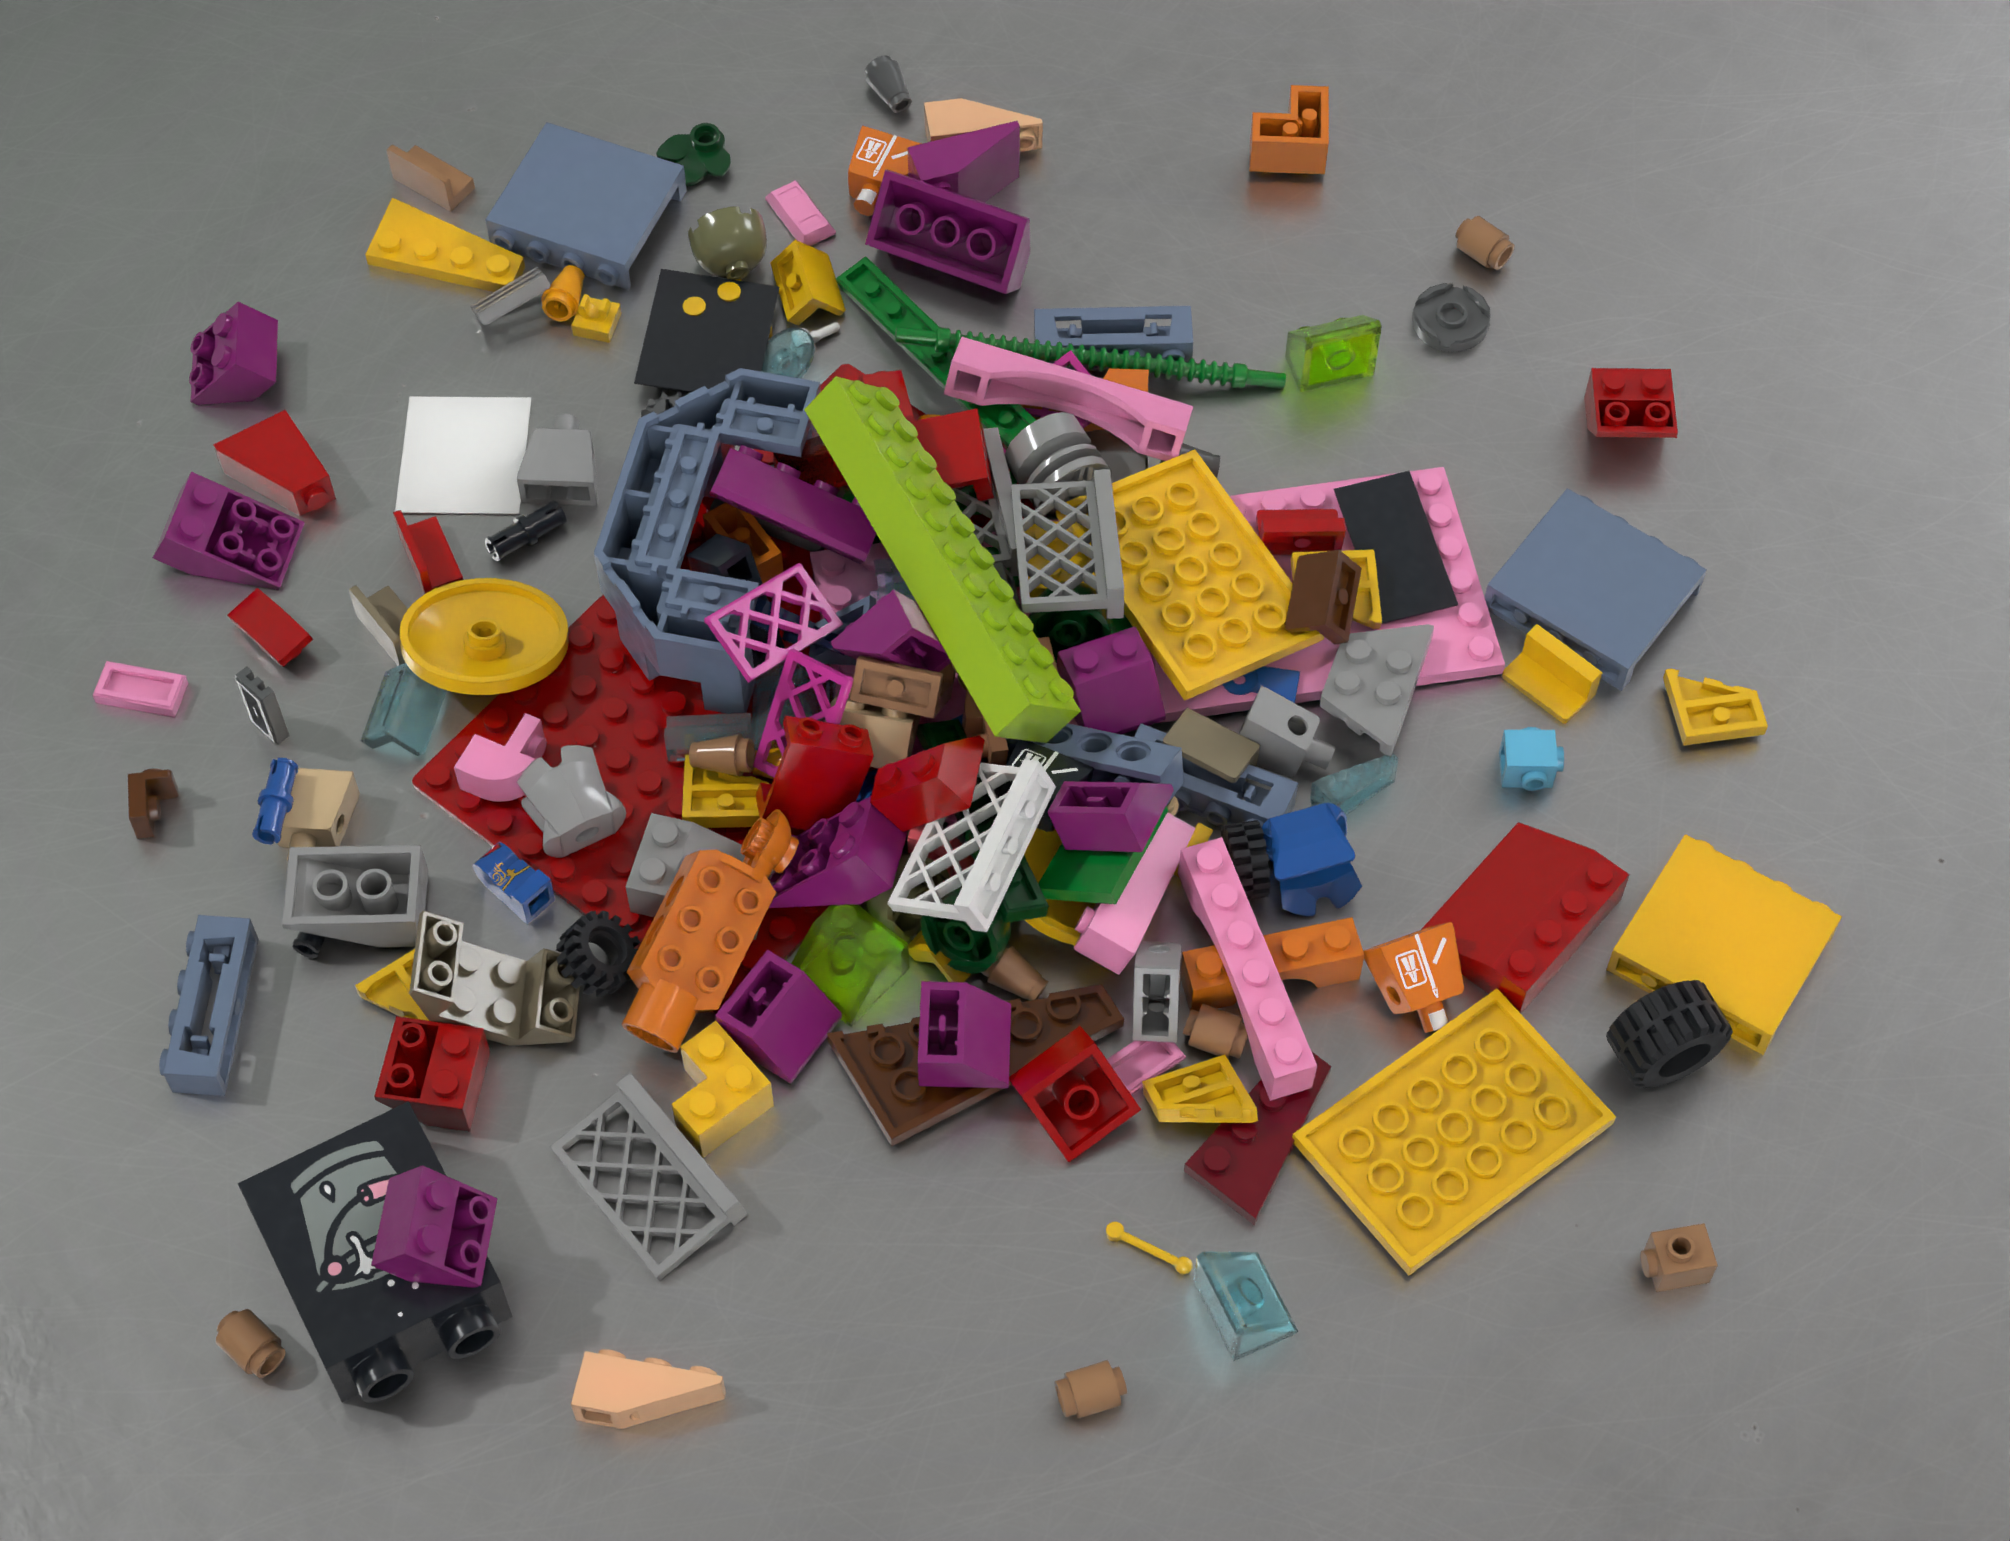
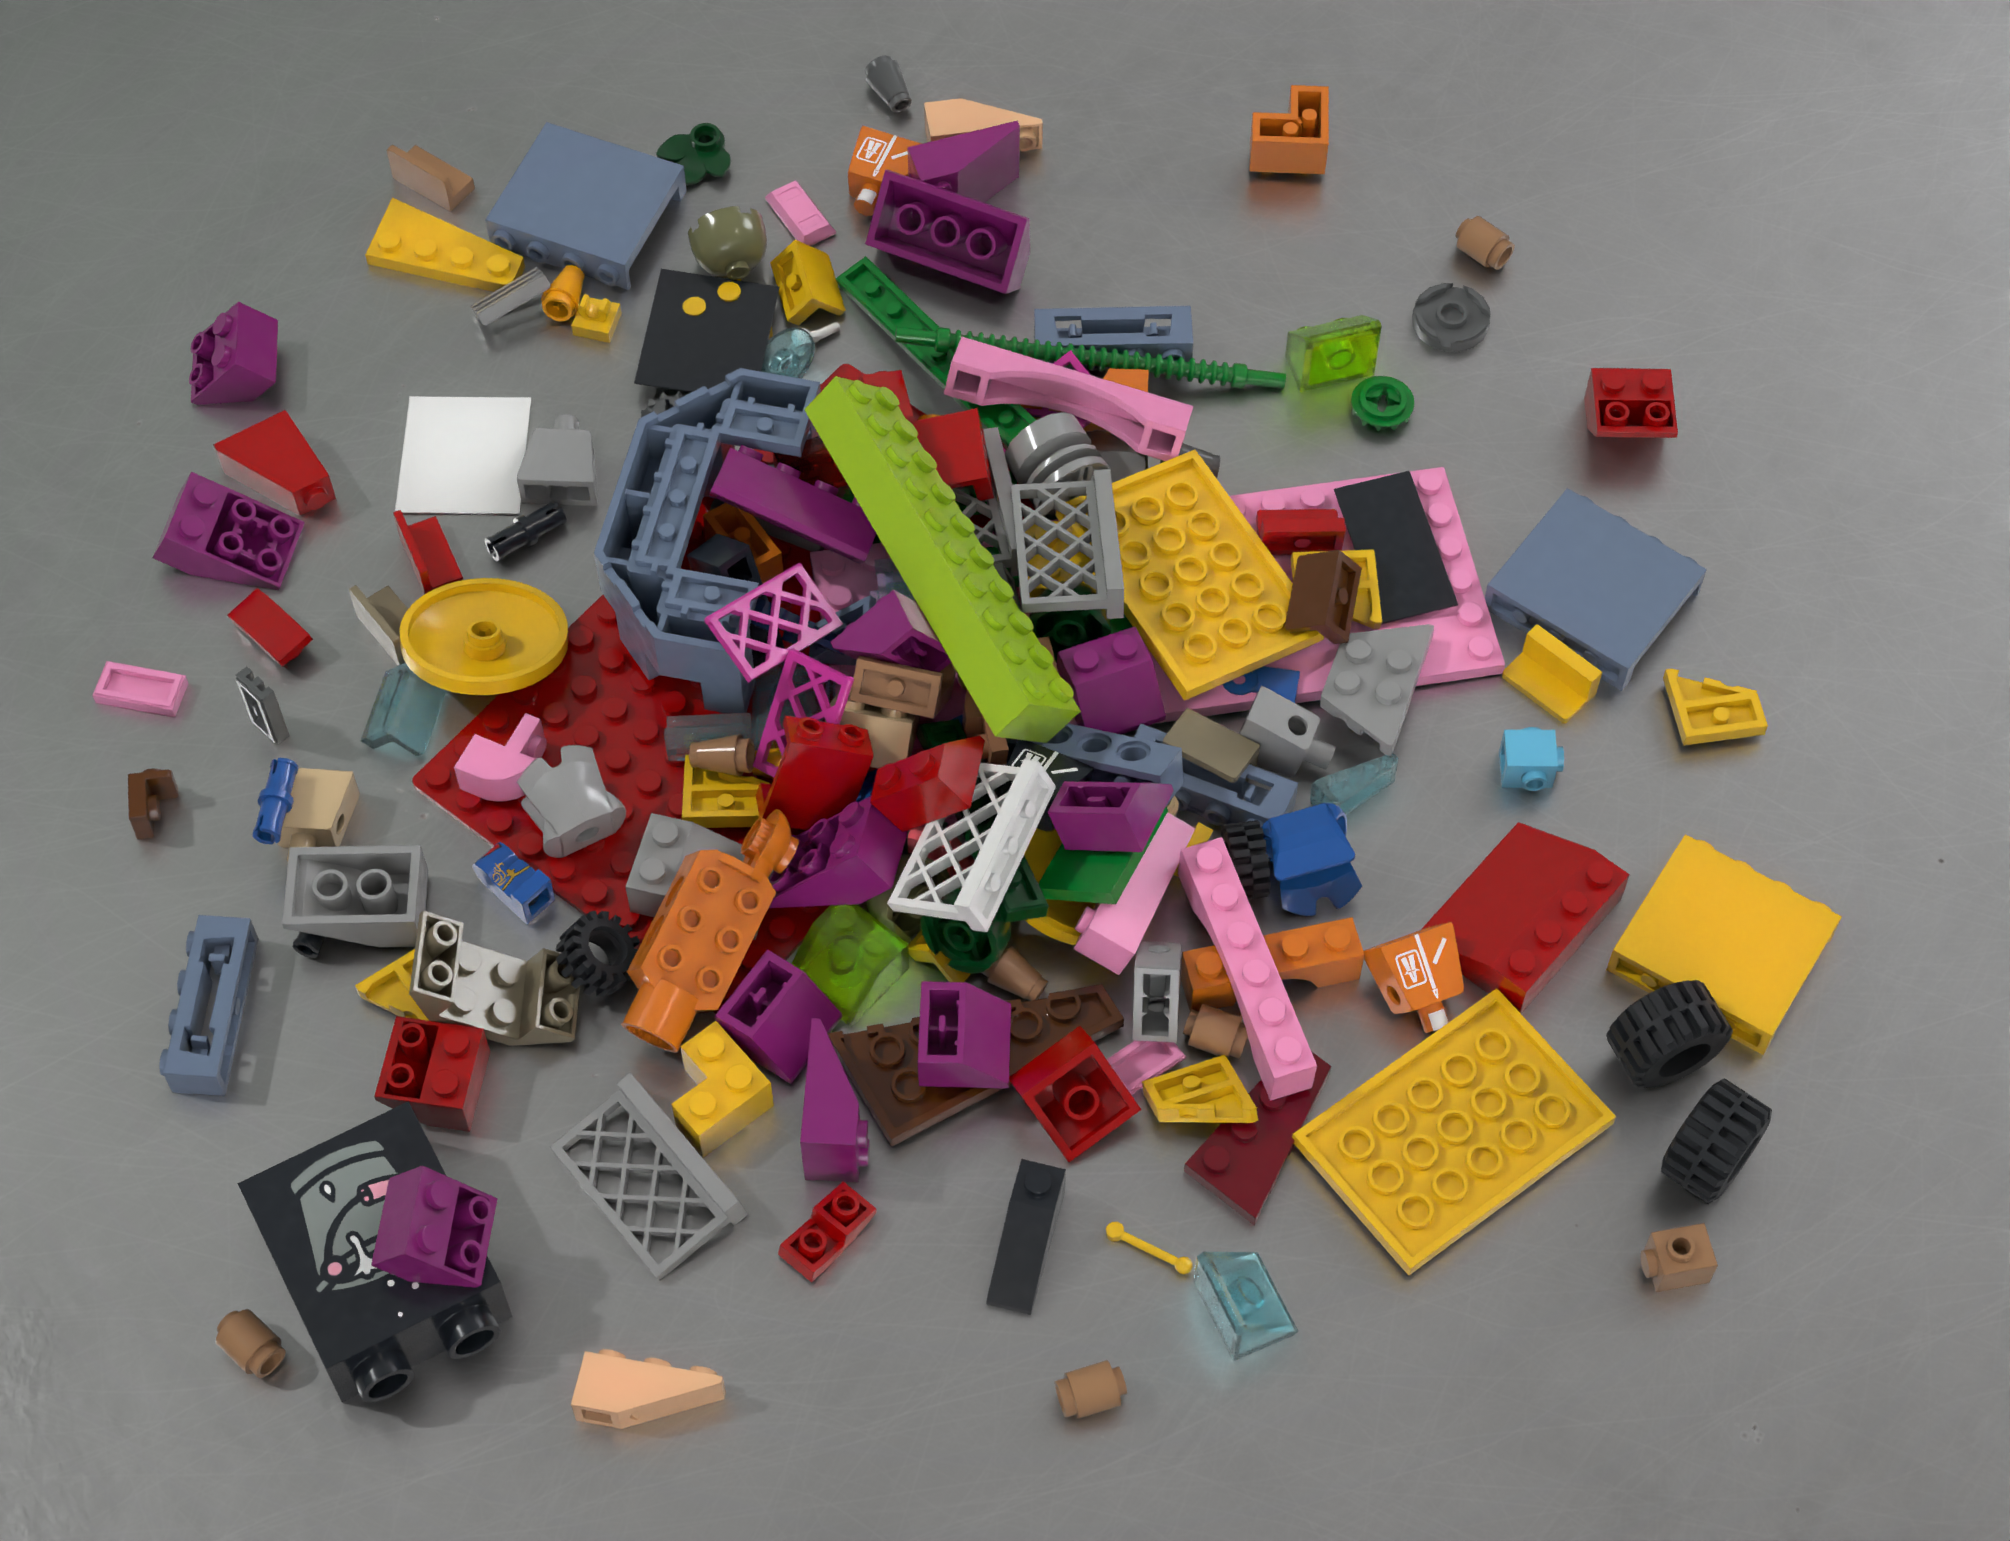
none -> red slope [778,1181,877,1283]
none -> magenta slope [800,1018,870,1183]
none -> black slope [986,1159,1066,1315]
none -> green gear [1351,376,1415,431]
none -> black tyre [1661,1078,1772,1204]

